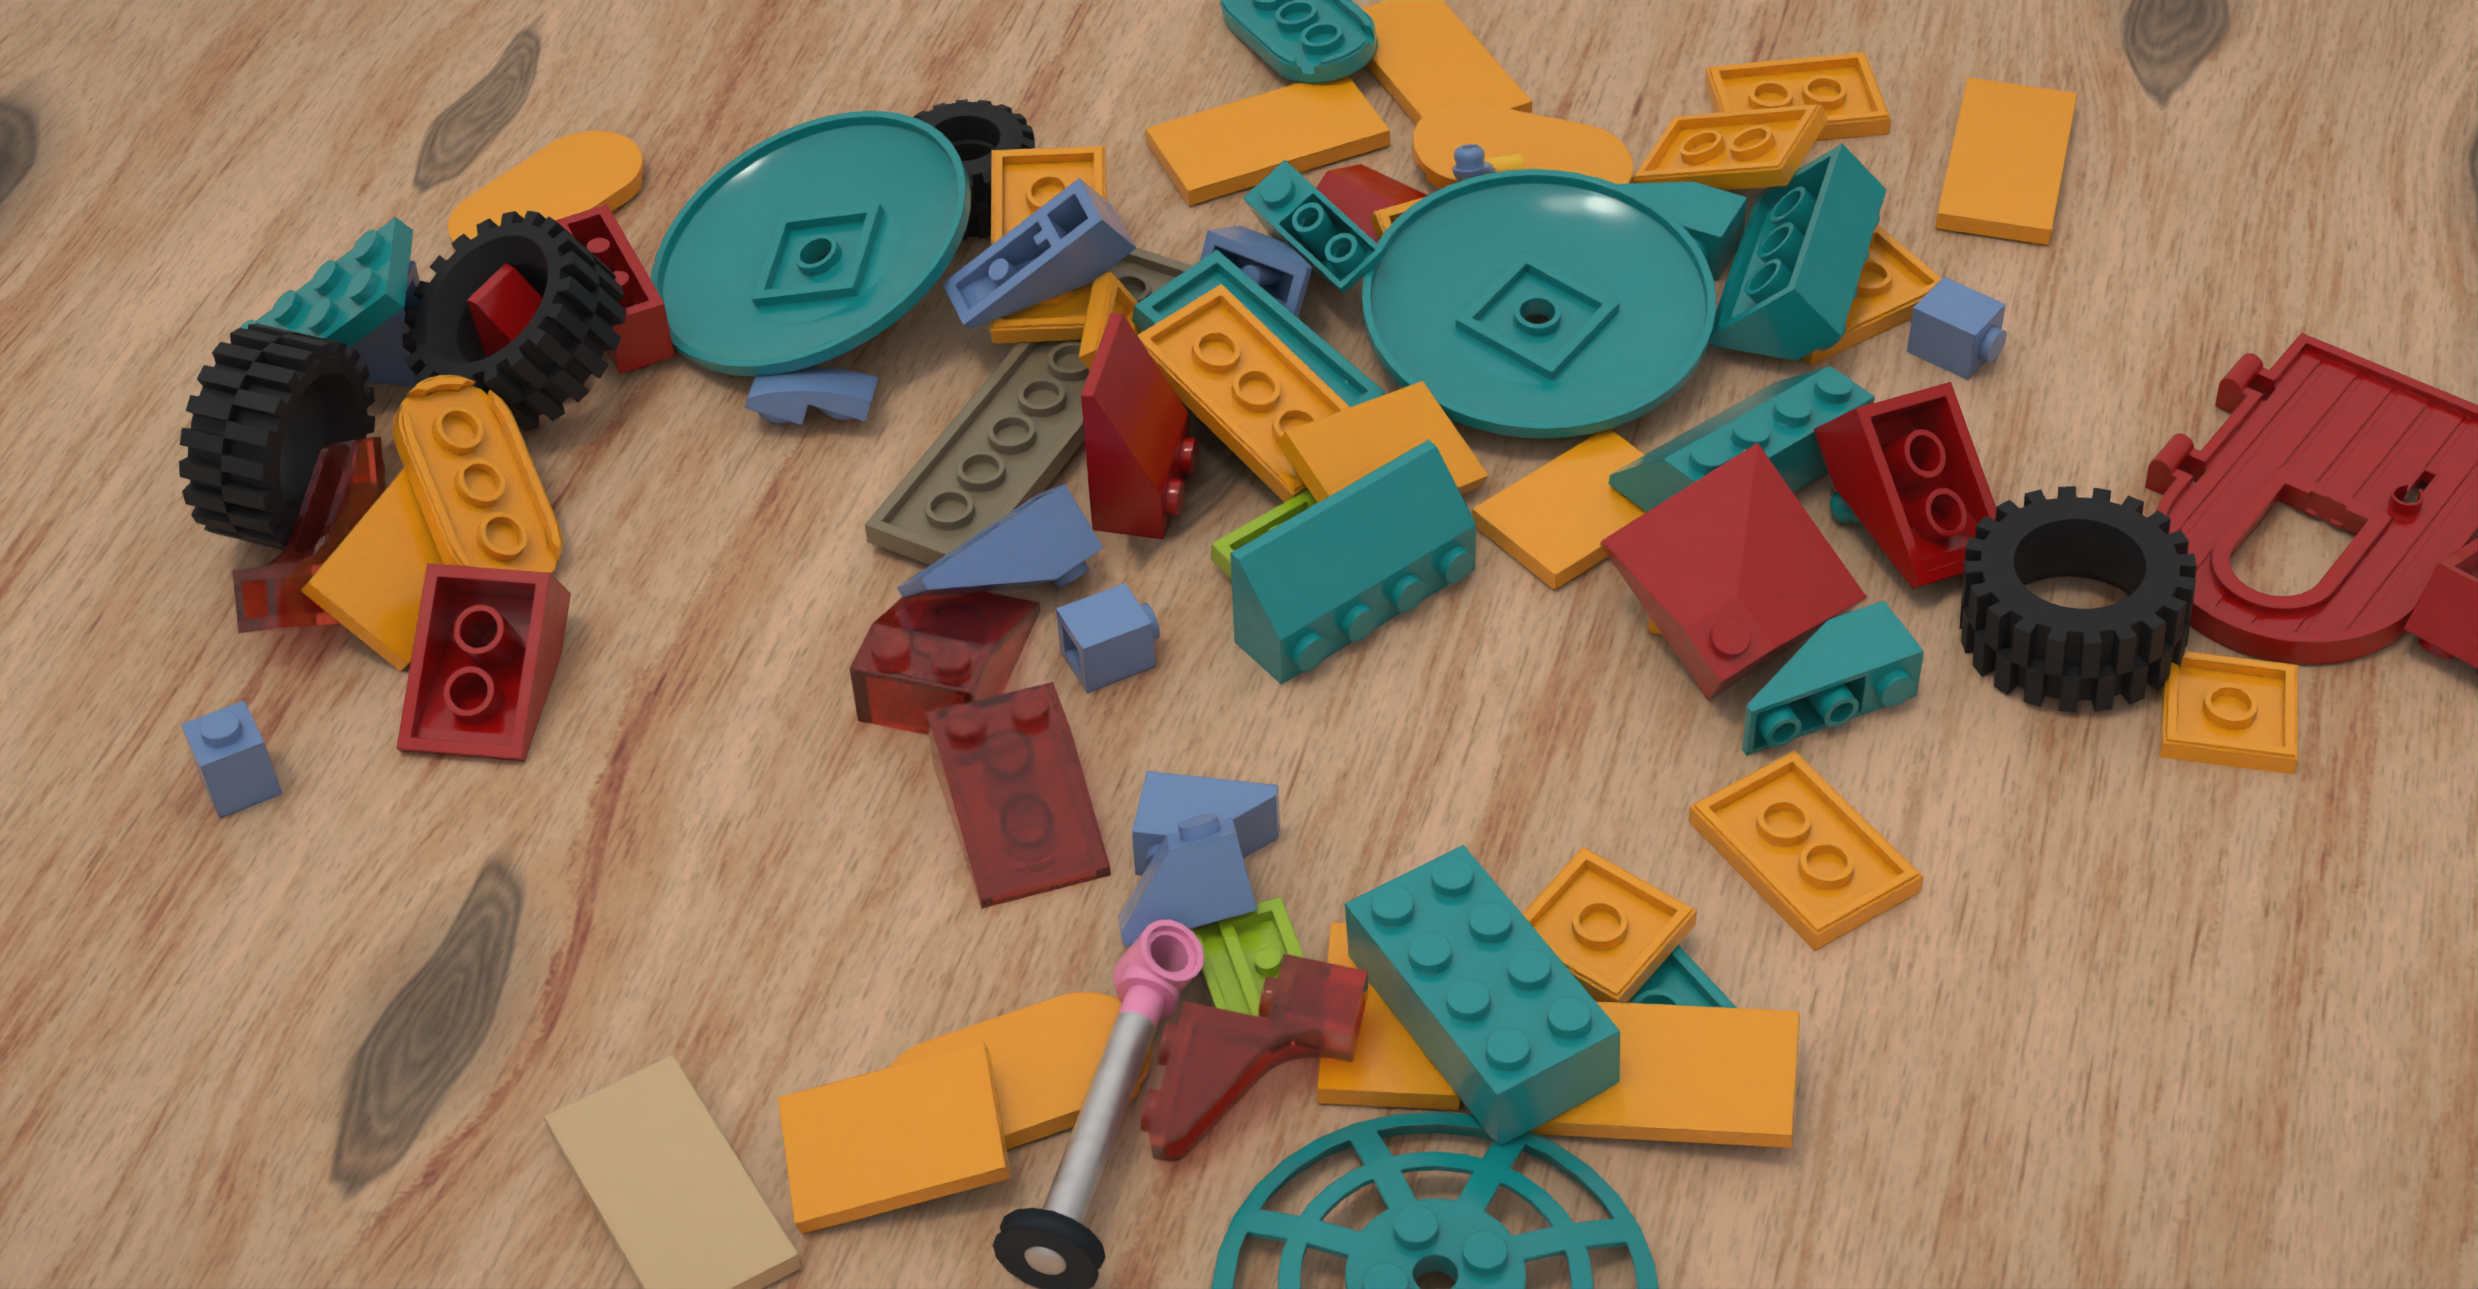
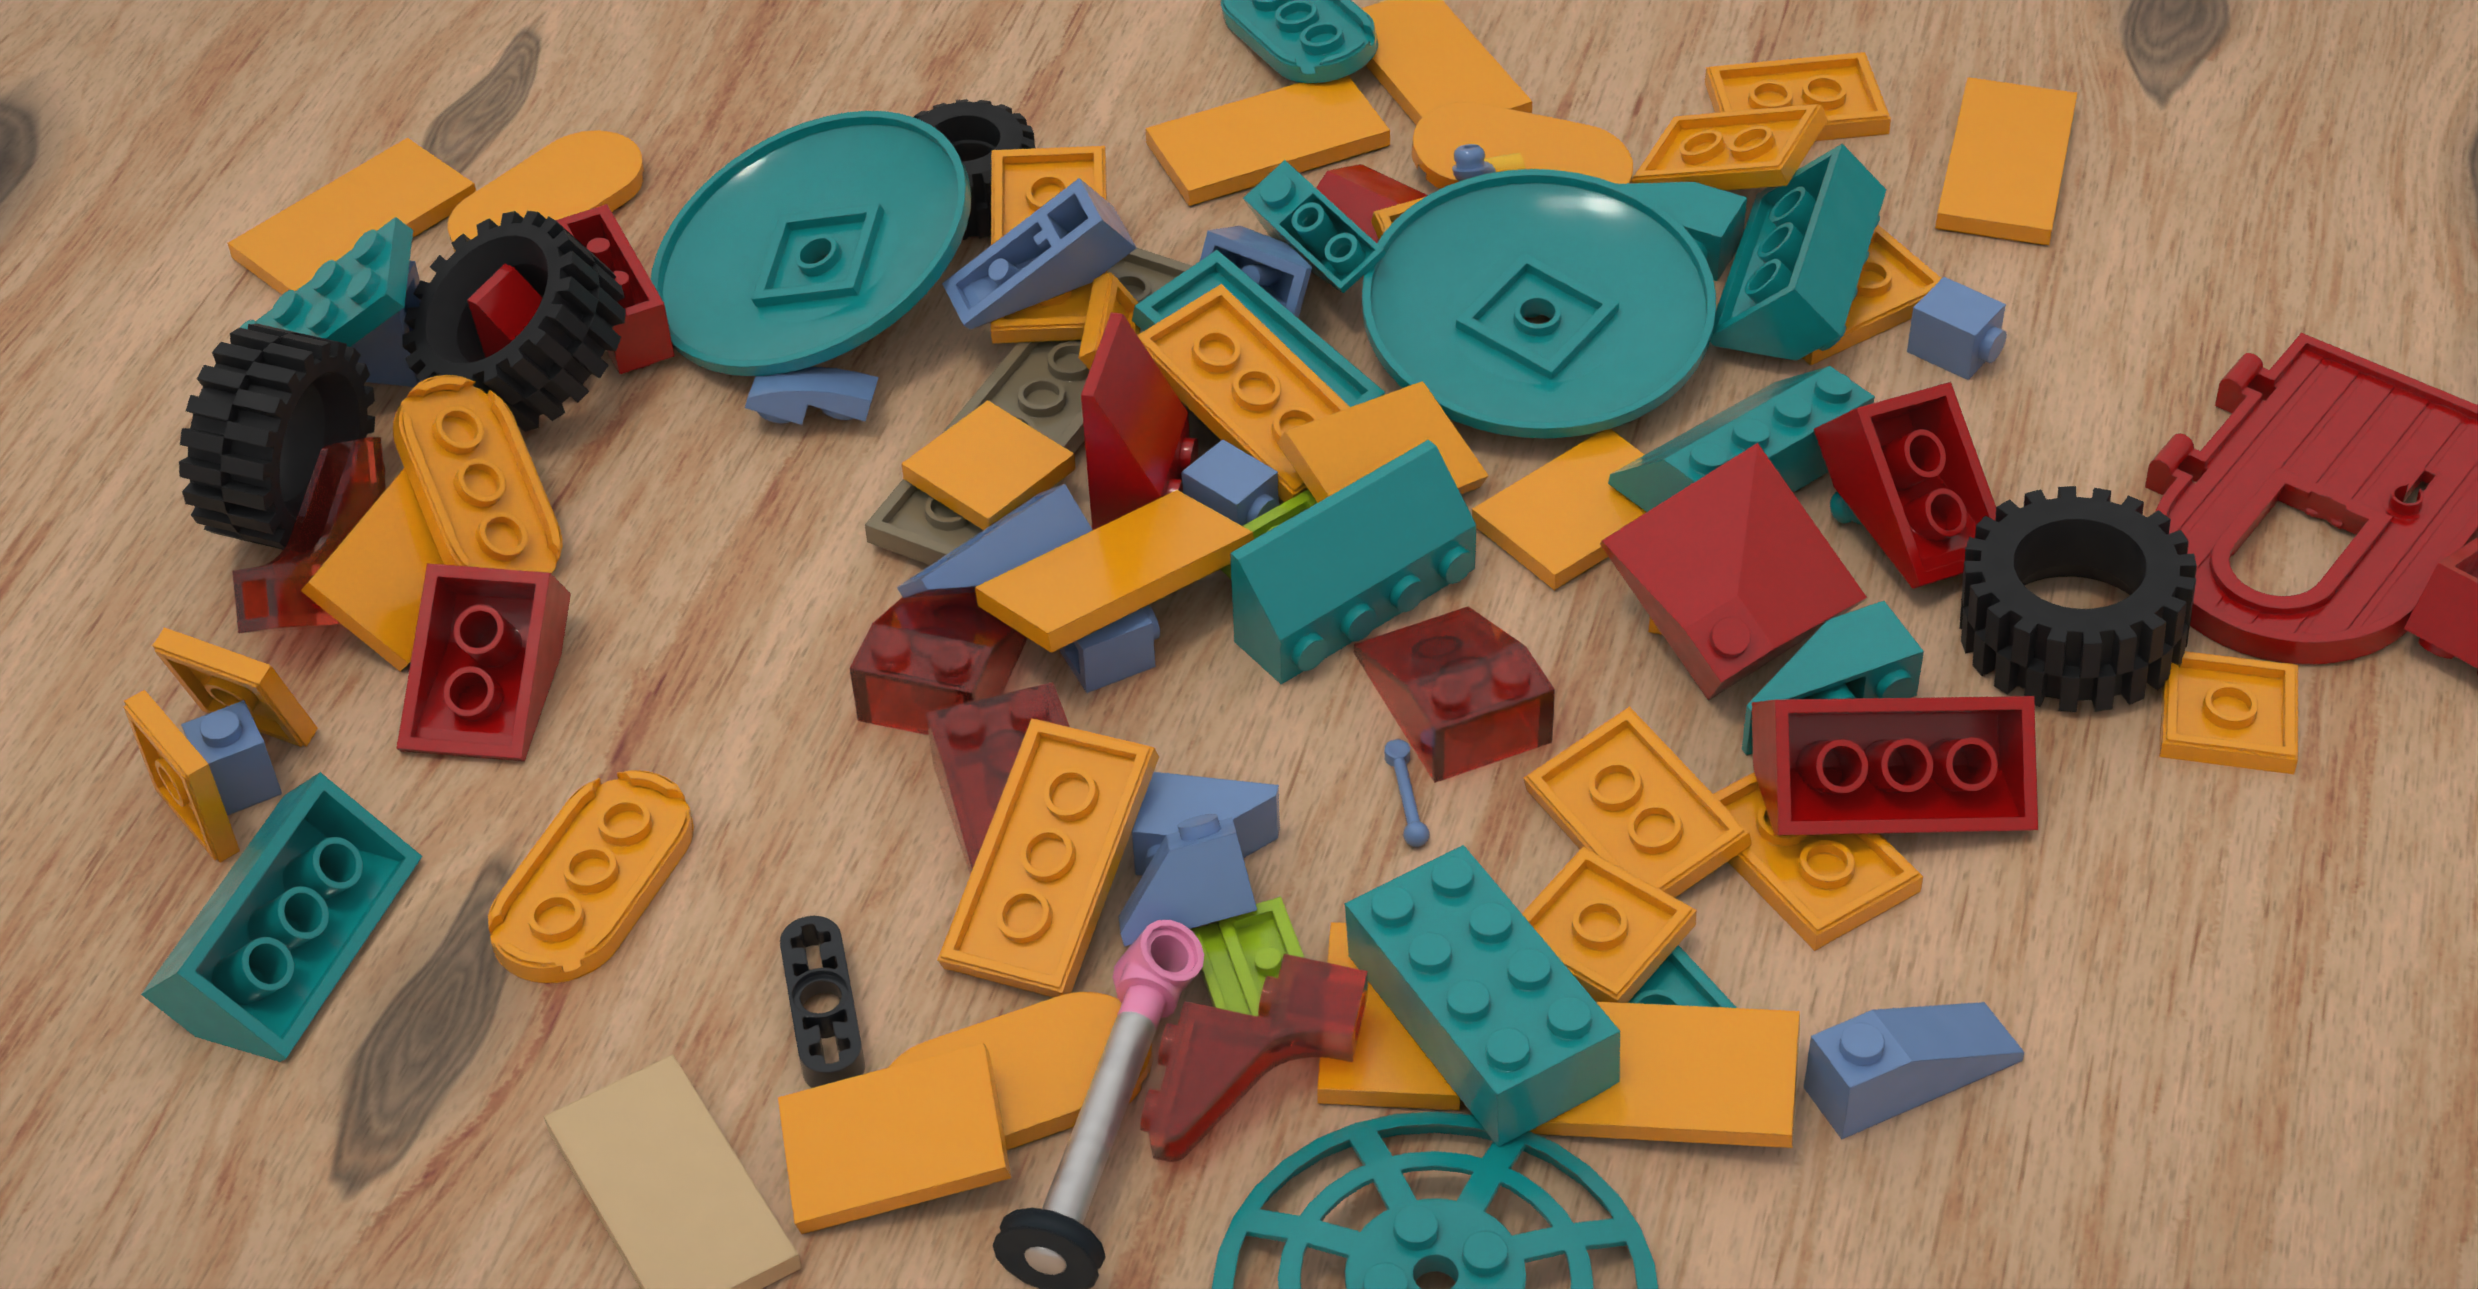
none -> light orange tile [123,690,240,863]
none -> teal slope [141,772,422,1062]
none -> light orange tile [152,627,318,747]
none -> light orange tile [228,138,476,295]
none -> light orange tile [488,770,694,983]
none -> black beam [780,916,865,1088]
none -> light orange tile [901,400,1076,530]
none -> light orange tile [937,718,1159,998]
none -> light orange tile [975,490,1254,653]
none -> medium blue brick [1182,439,1280,526]
none -> clear red slope [1354,606,1555,783]
none -> medium blue hinge [1384,739,1430,847]
none -> light orange tile [1523,706,1752,898]
none -> red slope [1752,696,2038,835]
none -> medium blue slope [1803,1002,2025,1139]

